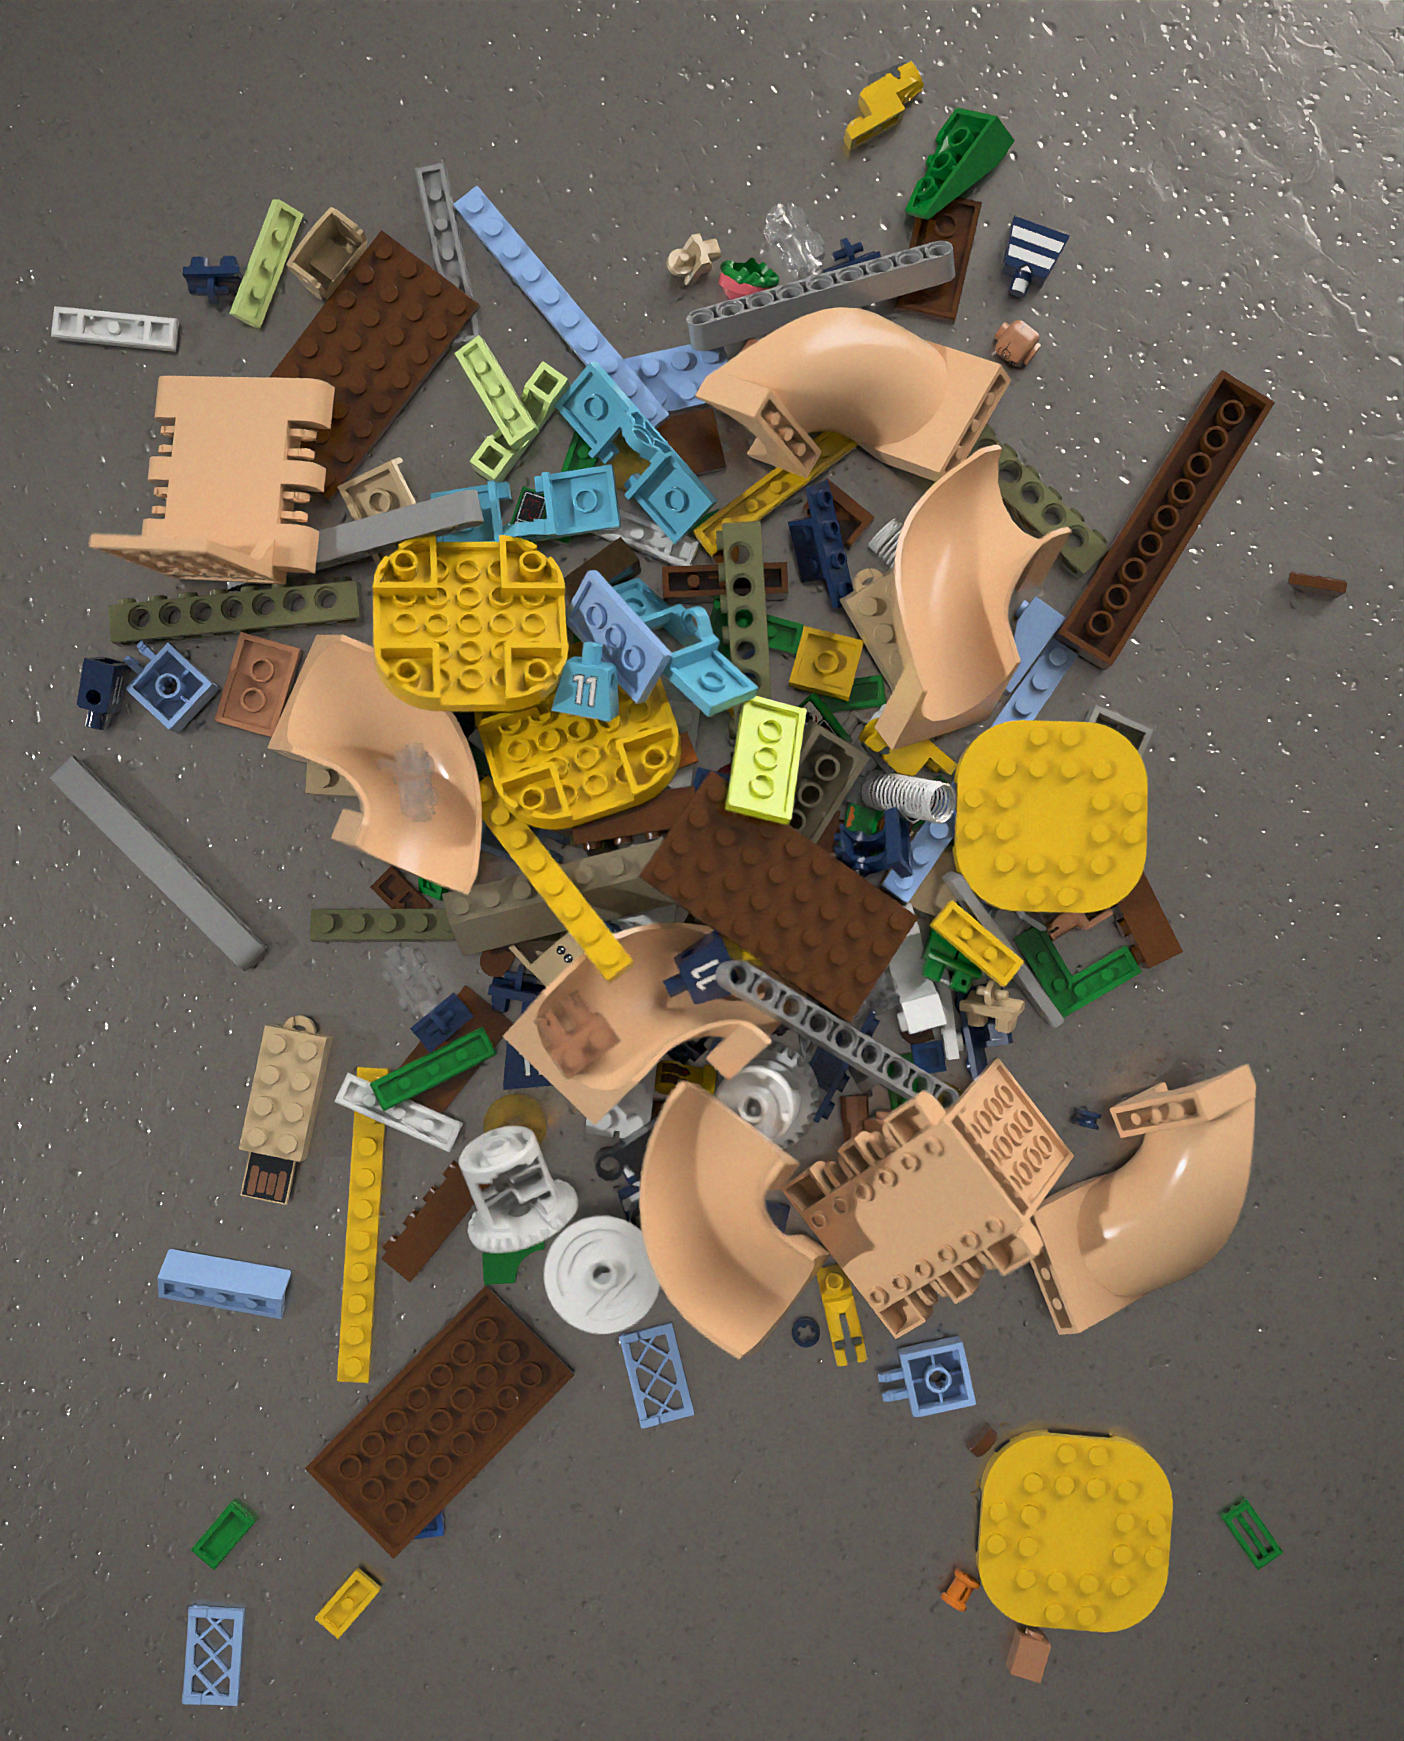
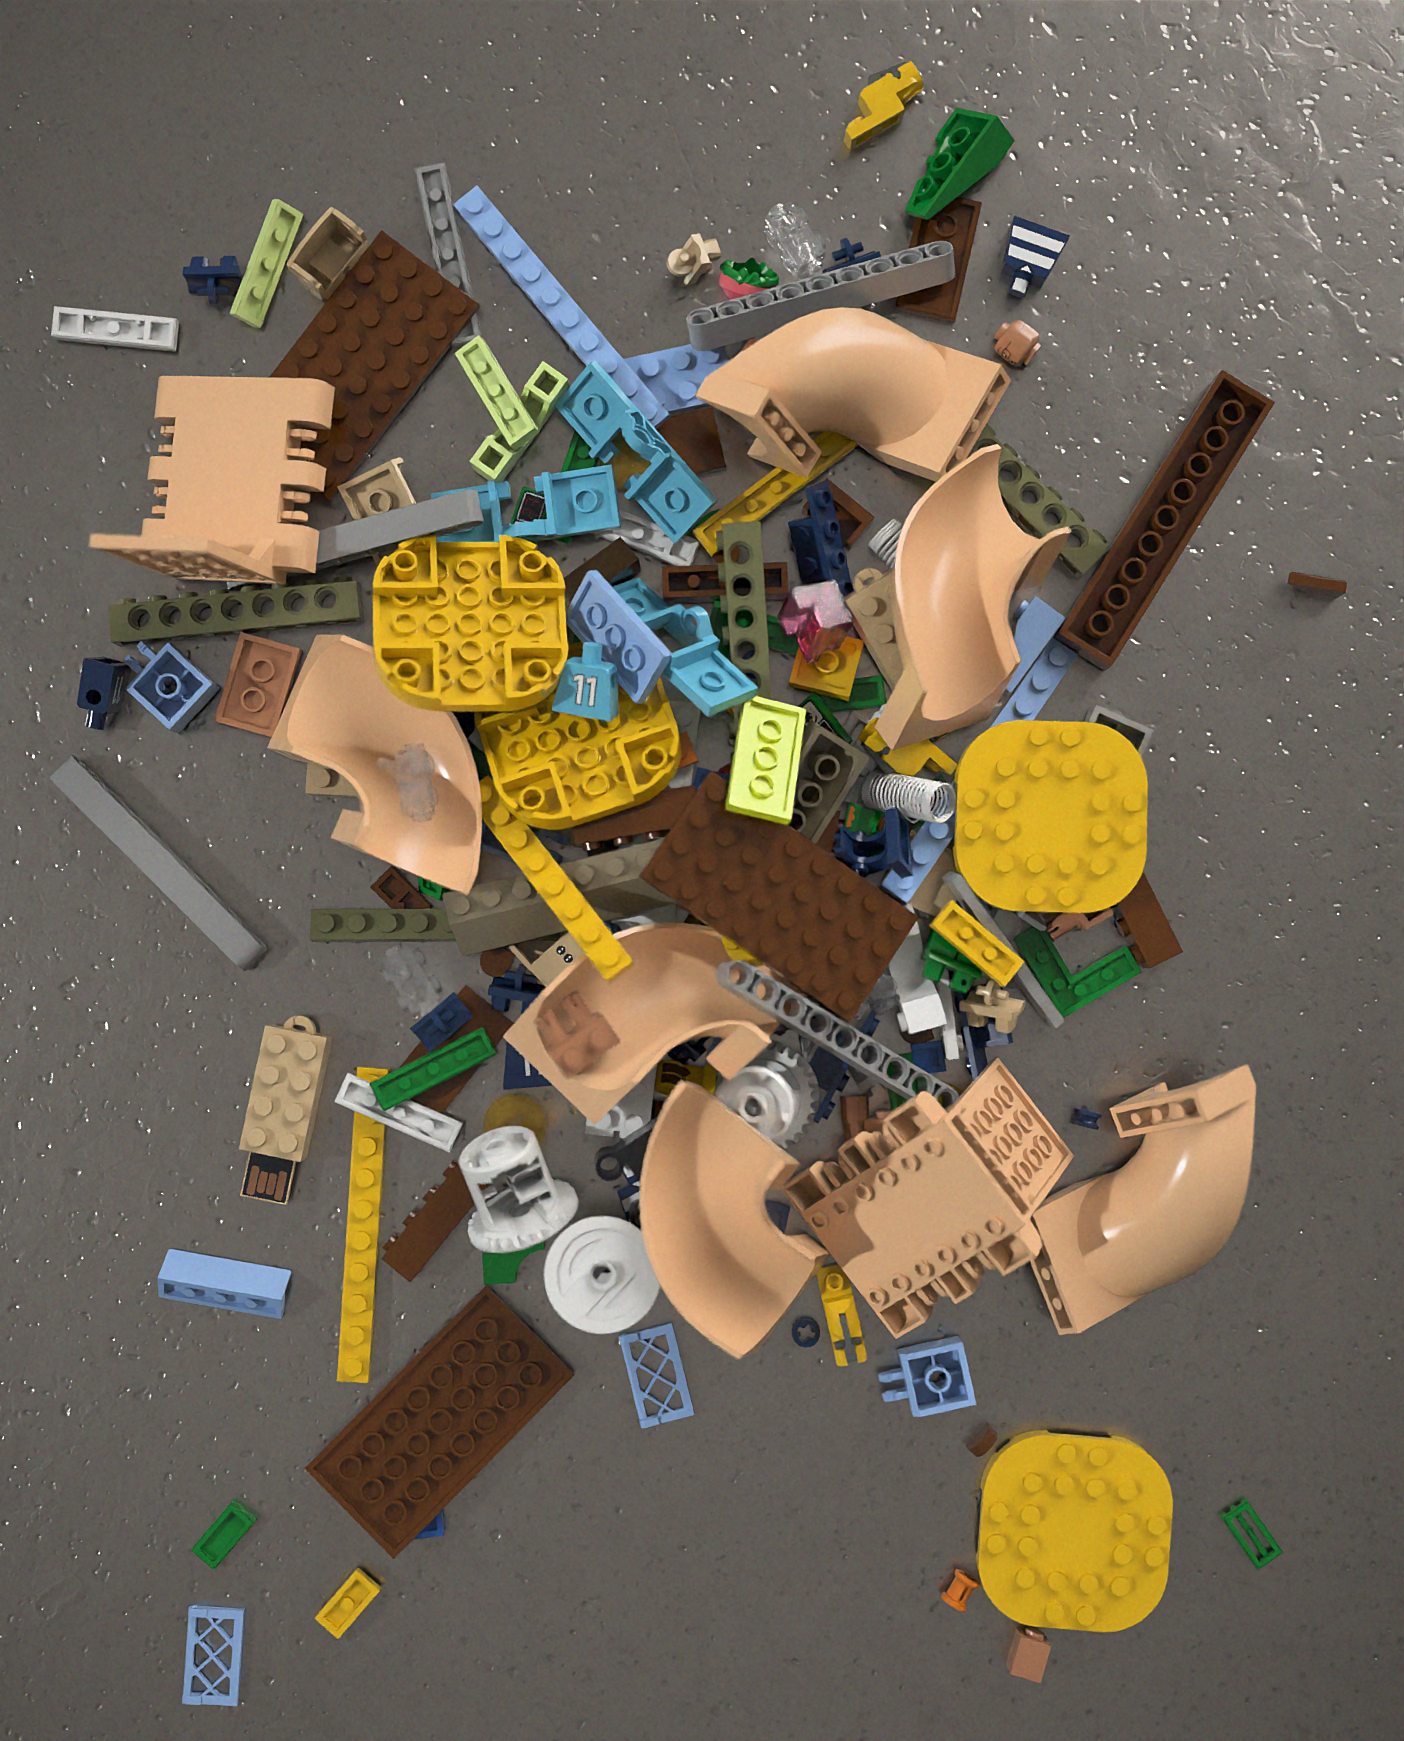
dark blue torso [663,930,739,1004] -> none
none -> clear pink plate [777,580,854,664]

